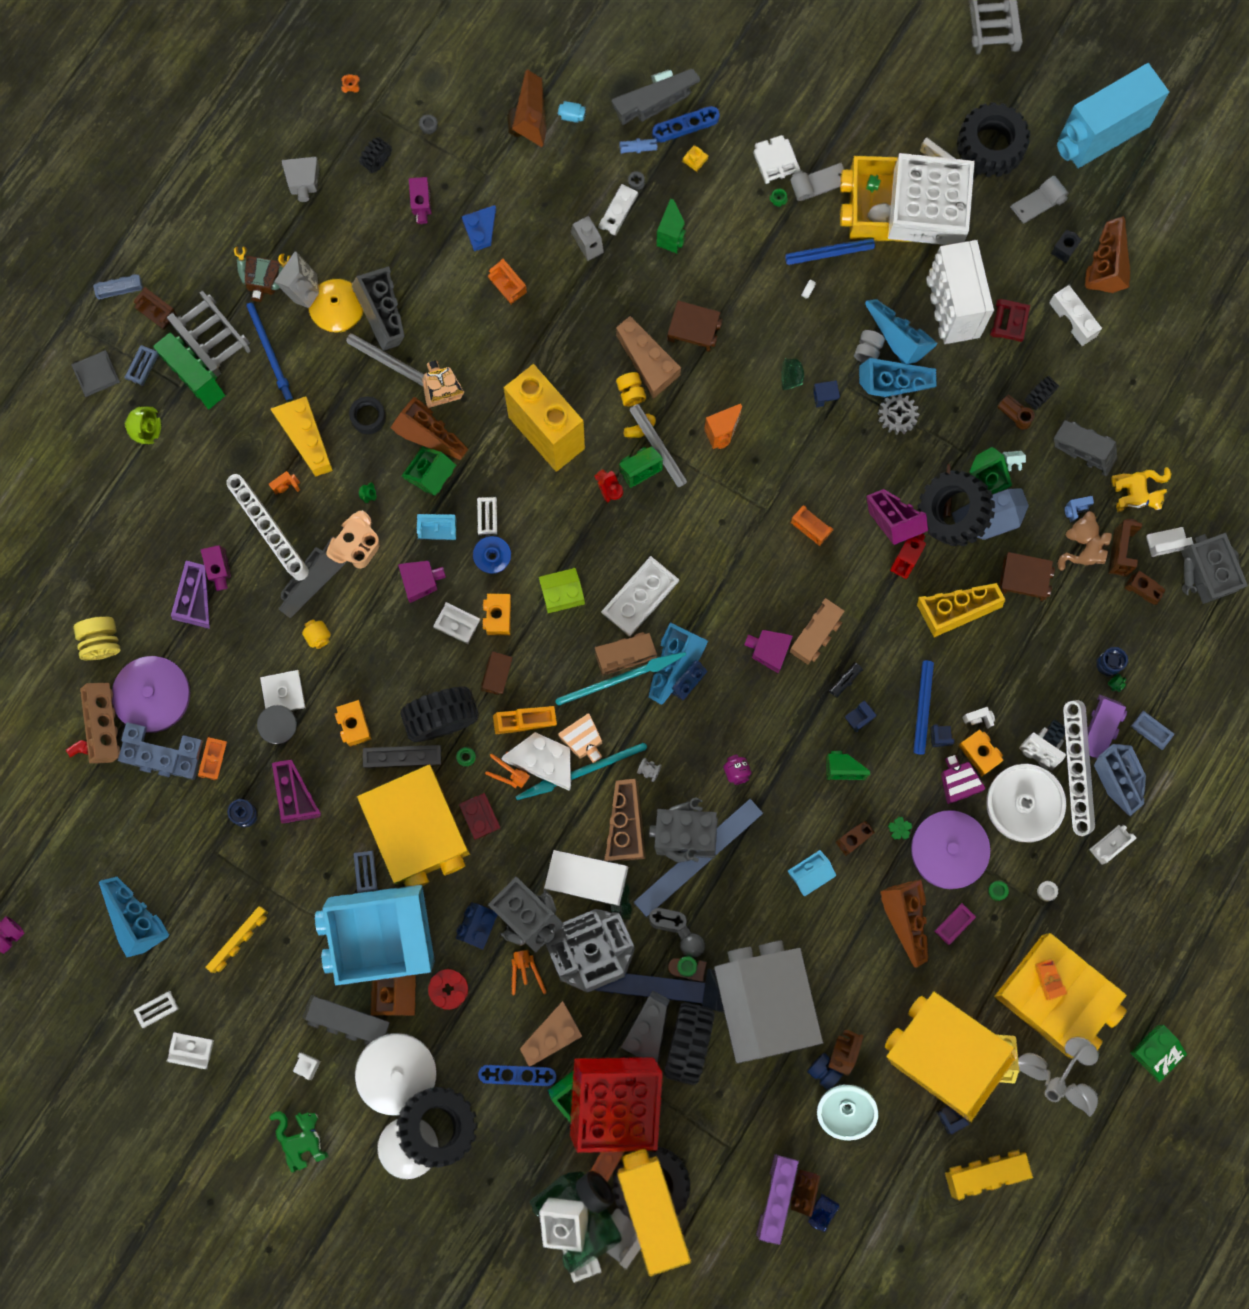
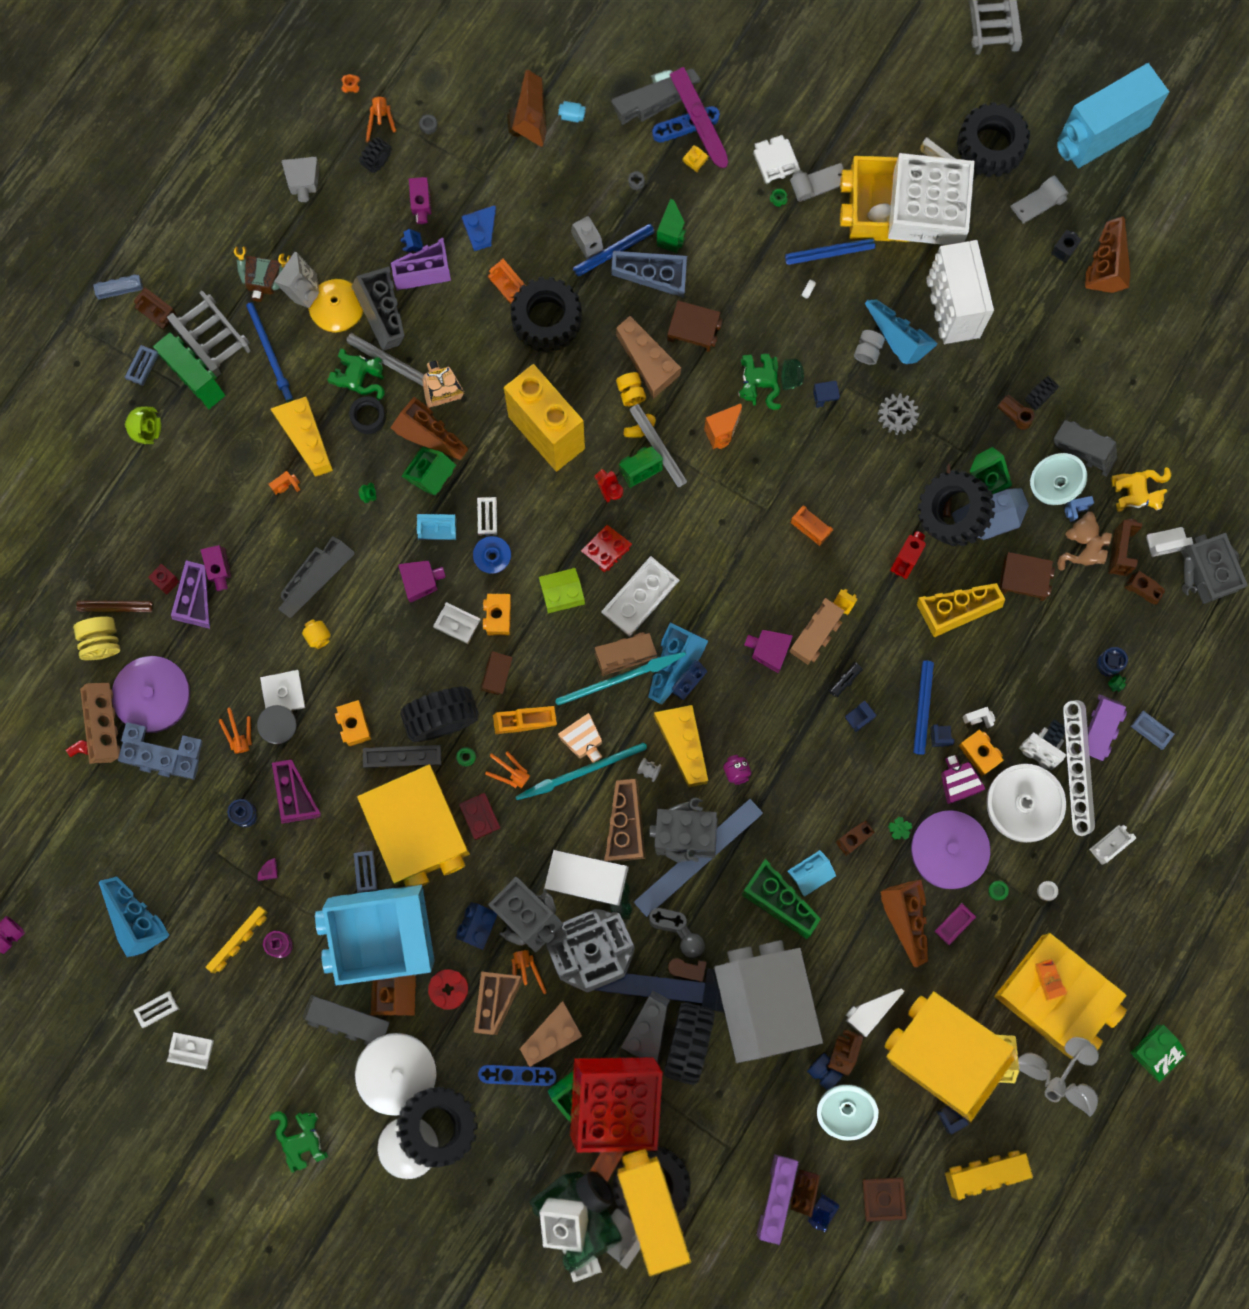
dark grey piece [72,350,120,397] -> none
orange hinge [198,737,227,780] -> none
white beam [227,474,309,580] -> none
white panel [293,1053,321,1080] -> none
light nougat piece [326,511,380,568] -> none
white wing [502,732,571,791] -> none
white plate [599,184,638,235] -> none
medium blue pin [620,138,657,153] -> none
green tile [677,957,697,977] -> none
green slope [826,751,870,780] -> none
dark azure wedge [859,358,936,397] -> none
green plate [866,174,881,193] -> none
magenta wedge [866,489,928,545] -> none
dark red plate [990,299,1030,342] -> none
light aqua tile [1003,451,1026,471] -> none
white arch [1049,285,1102,346] -> none
sand blue wedge [1094,744,1146,816] -> none
none -> reddish brown axle [76,601,153,612]
none -> dark red brick [148,564,180,595]
none -> orange plant [219,708,252,754]
none -> magenta tile [258,858,278,881]
none -> magenta wheel [263,931,293,958]
none -> green animal [328,349,384,400]
none -> orange plant [366,97,396,142]
none -> medium lavender wedge [391,238,451,290]
none -> blue tile [400,229,423,252]
none -> medium nougat wedge [474,972,523,1035]
none -> black tyre [511,277,582,352]
none -> blue axle [573,224,654,276]
none -> red hinge [581,525,632,572]
none -> sand blue wedge [612,251,687,298]
none -> yellow wedge [654,705,708,787]
none -> magenta piece [669,67,728,168]
none -> green animal [739,354,781,410]
none -> green wedge [741,859,821,940]
none -> yellow tile [833,589,857,615]
none -> white slope [846,988,904,1037]
none -> reddish brown plate [862,1177,907,1222]
none -> light aqua dish [1030,453,1087,505]

